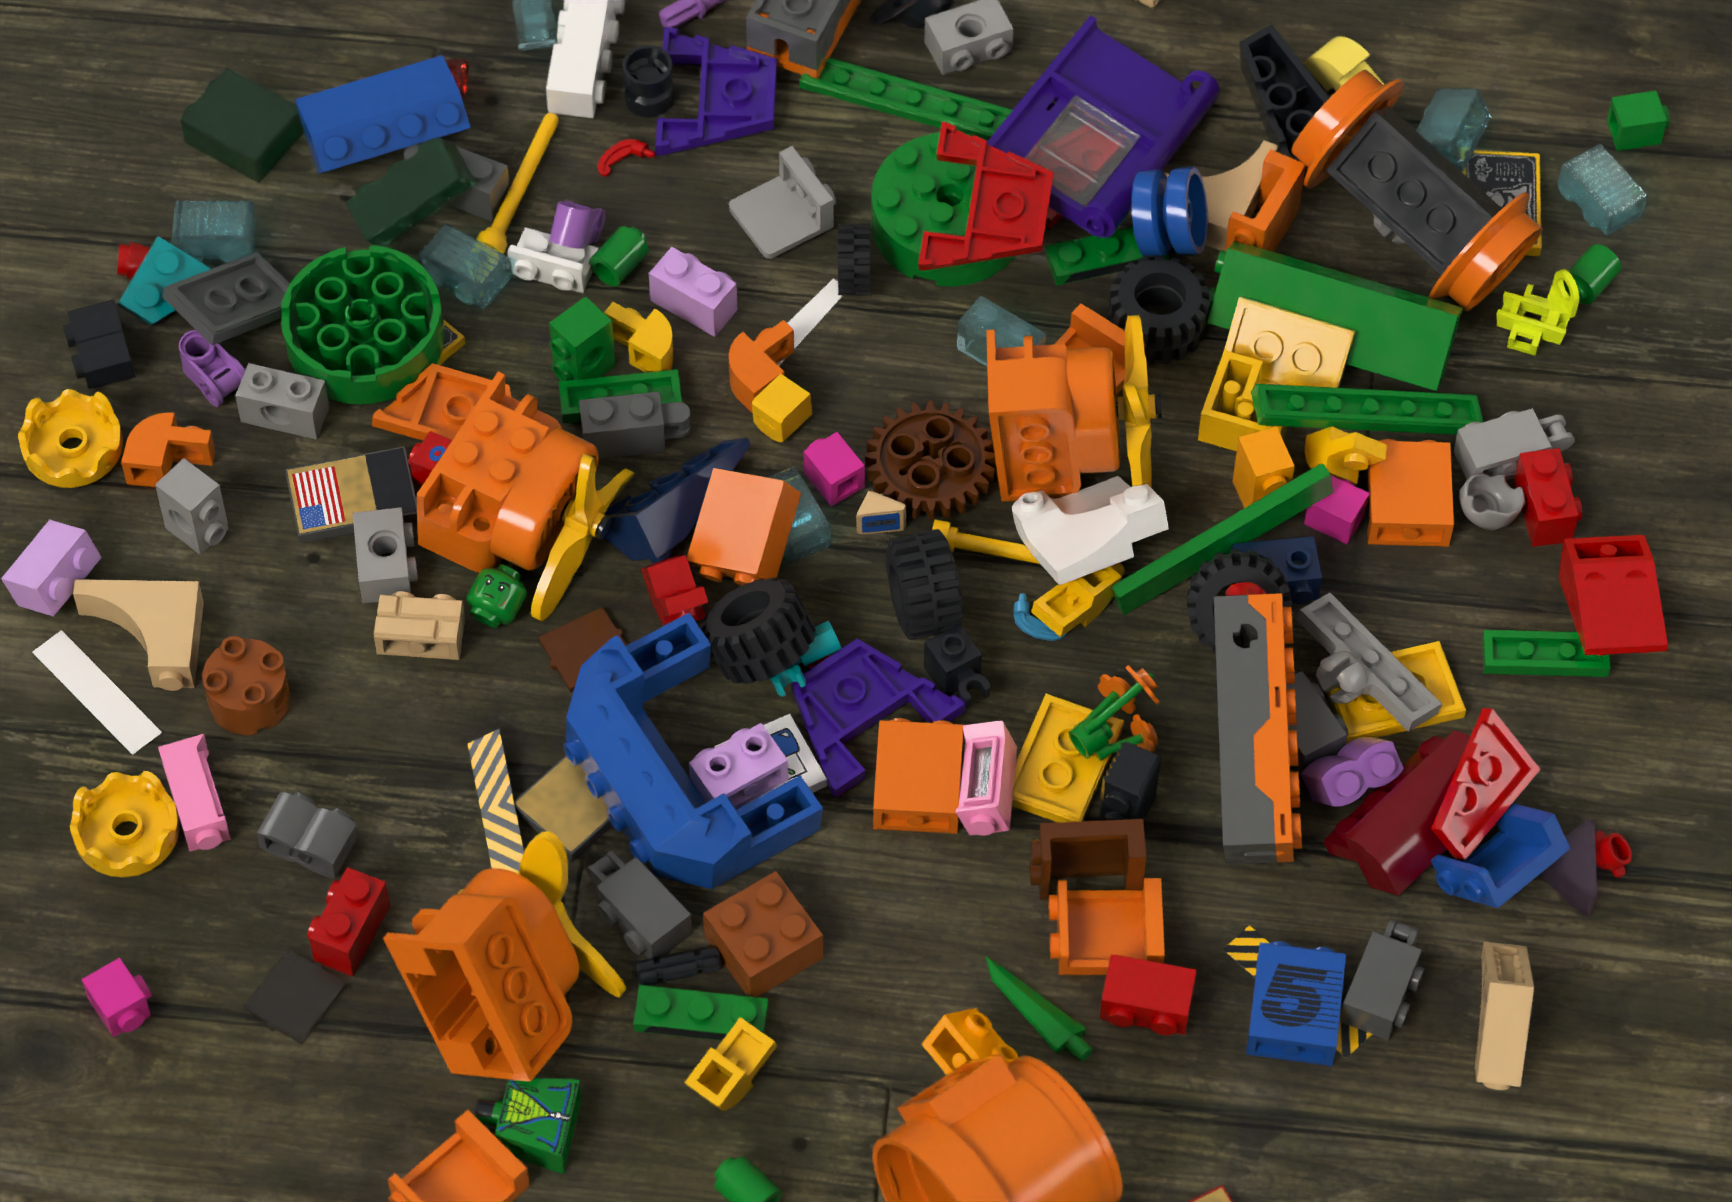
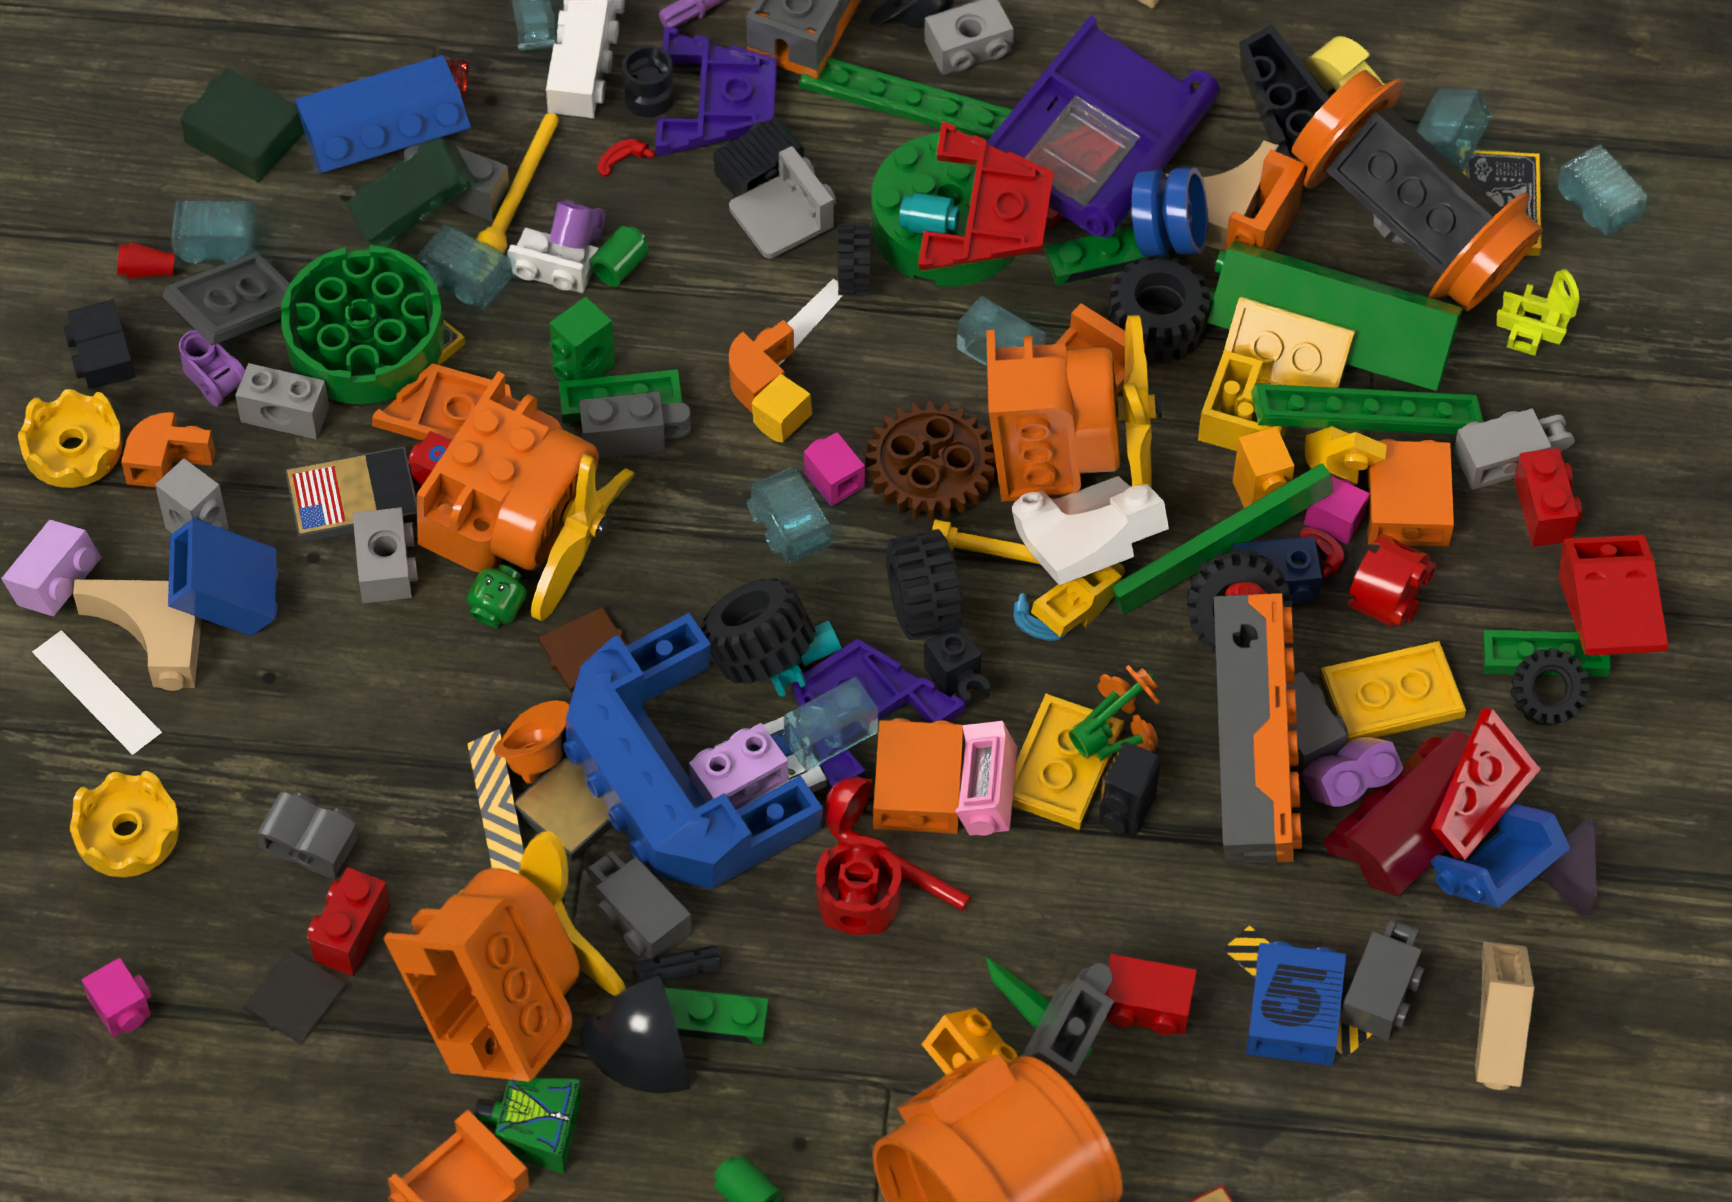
teal wing [117,236,211,326] -> none
bright pink window [158,734,231,852] -> none
dark orange brick [202,636,291,736] -> none
tan brick [374,591,465,660] -> none
yellow brick [604,302,674,373] -> none
dark blue wedge [604,438,751,563] -> none
red brick [640,555,708,626] -> none
lavender brick [649,247,738,337] -> none
yellow brick [684,1017,777,1111] -> none
orange brick [687,468,801,586] -> none
dark orange brick [703,871,823,997] -> none
tan slope [856,491,906,534] -> none
reddish brown panel [1029,819,1147,900] -> none
orange panel [1049,878,1165,975] -> none
light grey plate [1296,592,1442,732] -> none
light grey hair [1458,473,1526,530] -> none
green brick [1563,244,1622,304] -> none
red plate [1593,831,1632,878] -> none
green brick [1606,91,1670,151] -> none
none -> blue brick [168,518,278,636]
none -> orange piece [494,700,570,784]
none -> black brick [580,976,690,1093]
none -> black brick [713,116,804,197]
none -> clear light blue brick [784,677,878,771]
none -> red brick [816,836,902,935]
none -> red piece [824,777,971,911]
none -> teal brick [899,193,960,234]
none -> dark grey brick [1022,963,1114,1079]
none -> red piece [1299,528,1344,578]
none -> red brick [1347,533,1437,629]
none -> black tyre [1510,648,1590,726]

